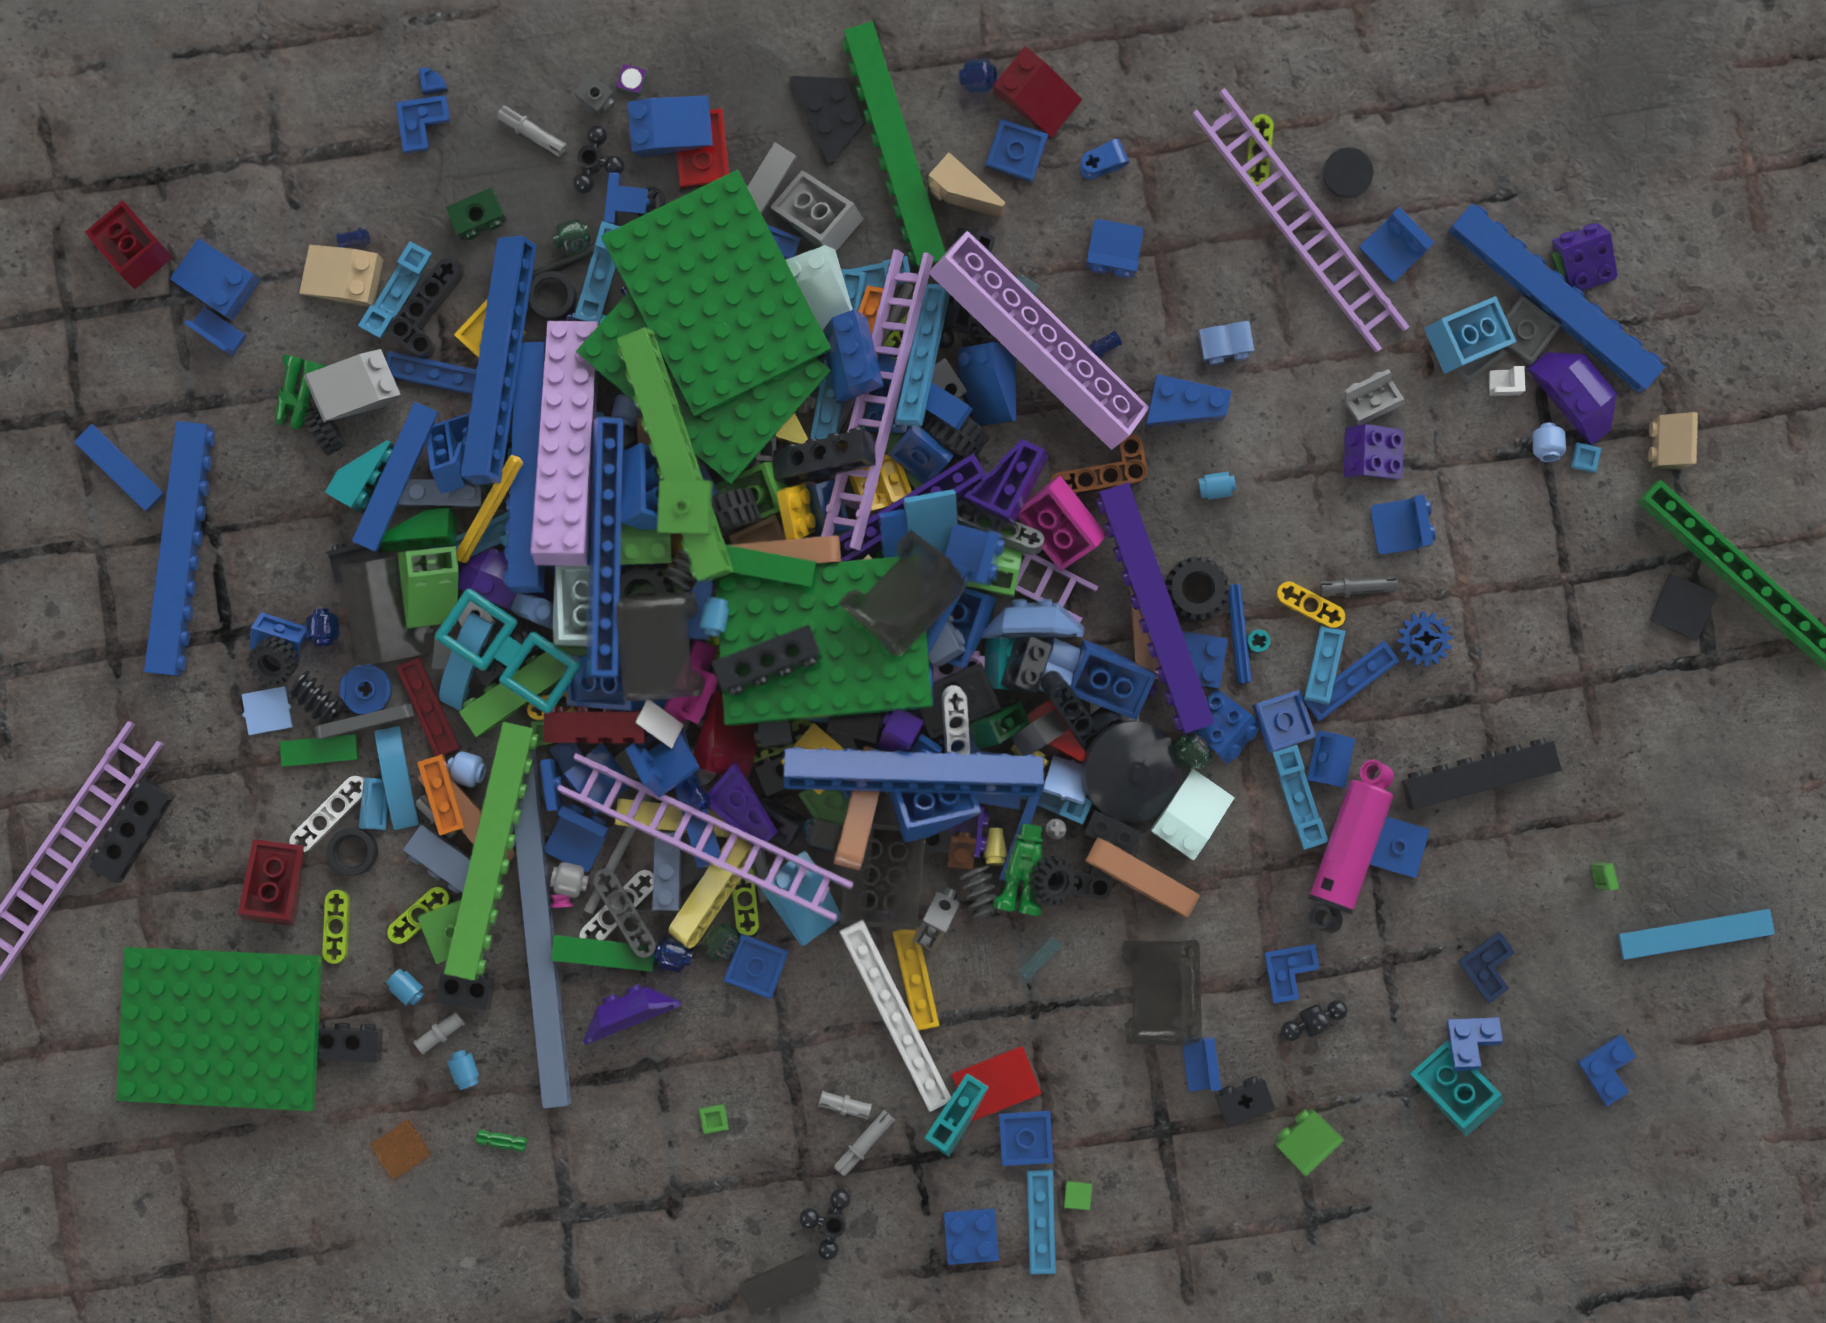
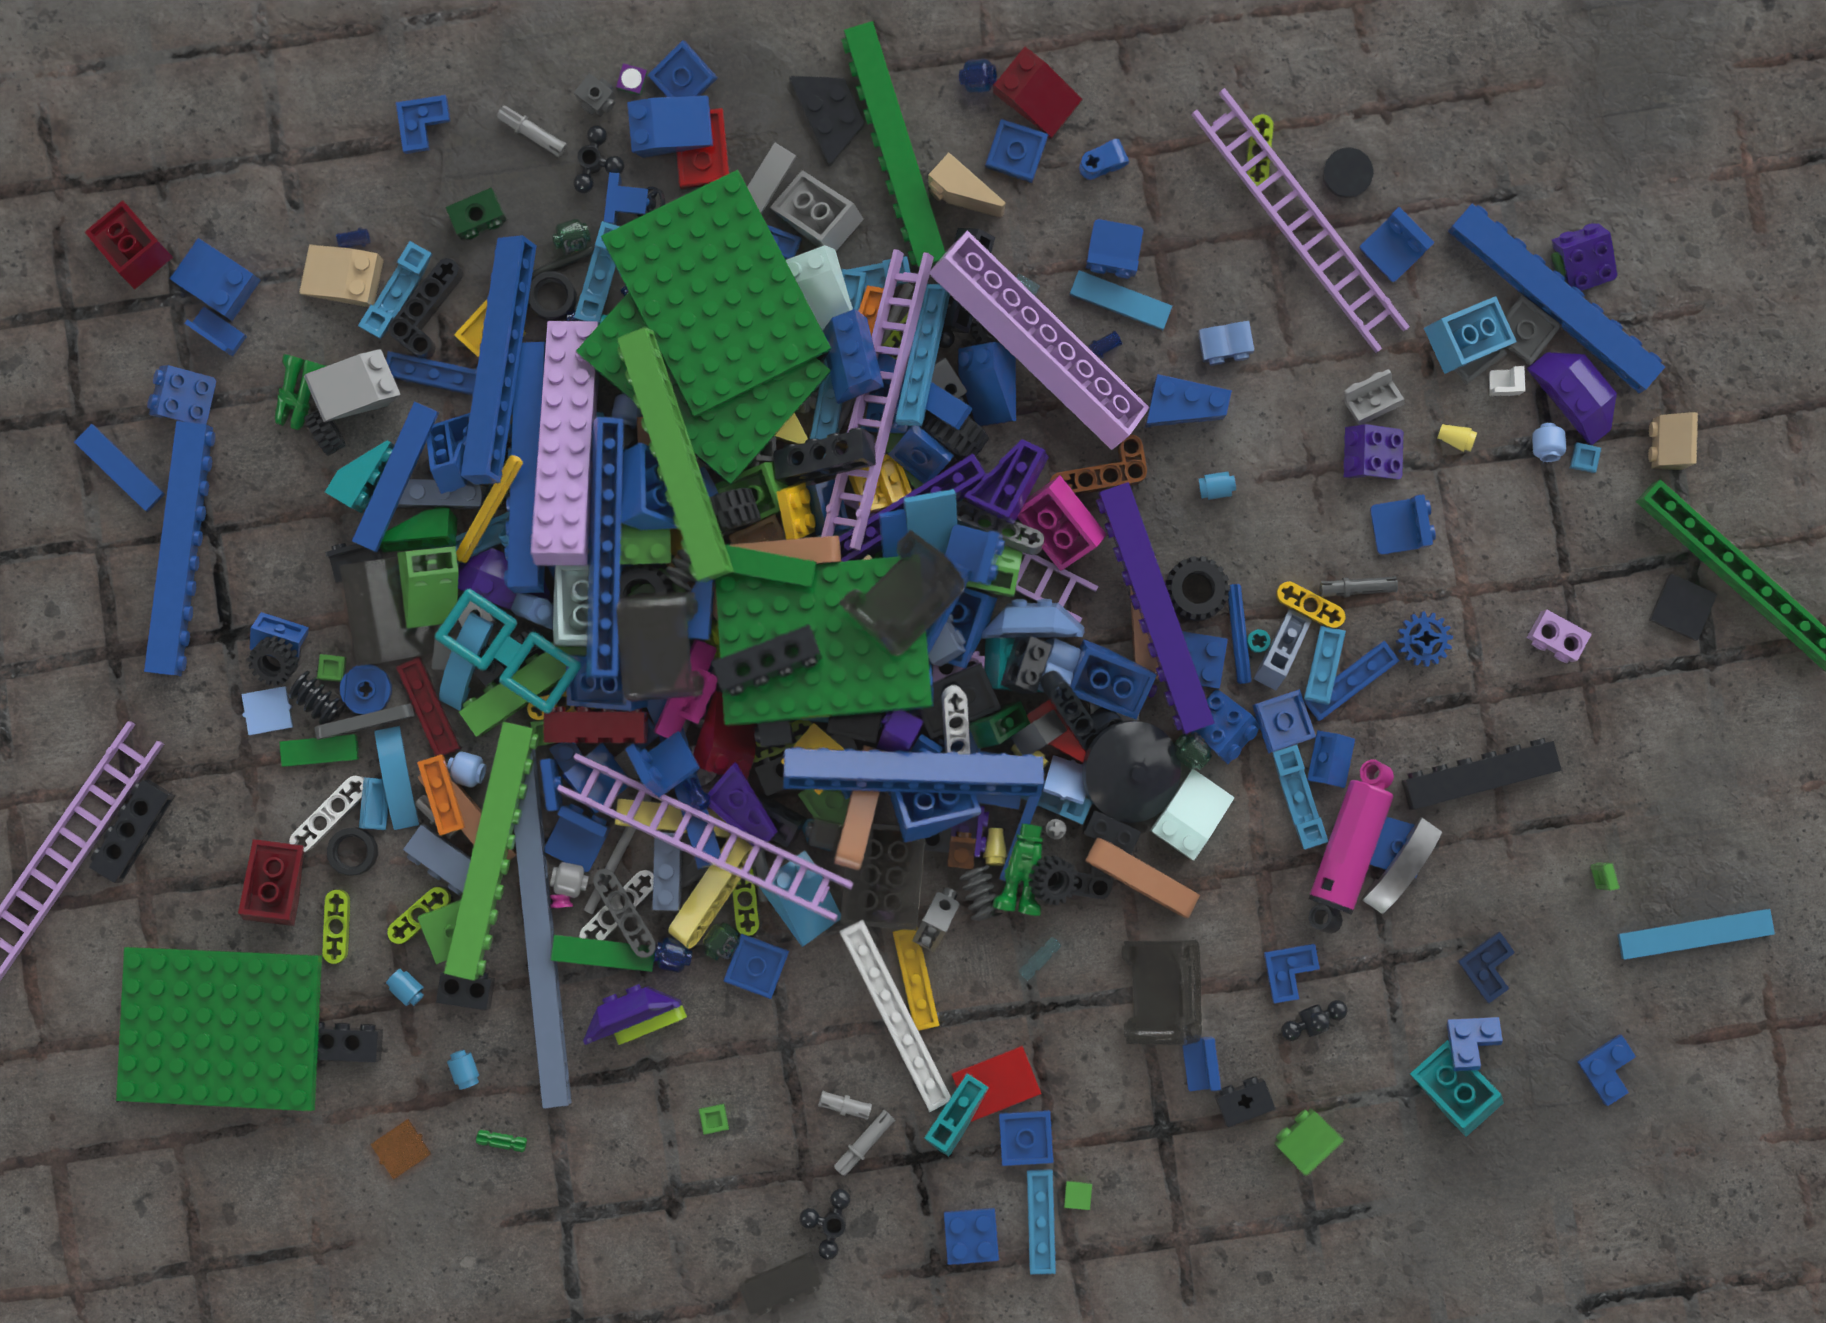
clear blue head [305,608,340,647] -> none
light grey pin [414,1011,465,1055] -> none
blue tile [419,67,448,94] -> none
white sticker [636,699,683,748] -> none
bright green plate [657,480,712,534] -> none
dark azure brick [699,597,729,637] -> none
none -> blue bracket [147,365,216,424]
none -> bright green tile [317,654,347,682]
none -> lime beam [614,1005,687,1045]
none -> blue plate [648,40,718,97]
none -> dark azure tile [1069,270,1172,330]
none -> sand blue slope [1254,608,1312,691]
none -> flat silver slope [1361,817,1442,914]
none -> light yellow cone [1438,424,1477,452]
none -> lavender brick [1527,610,1592,663]

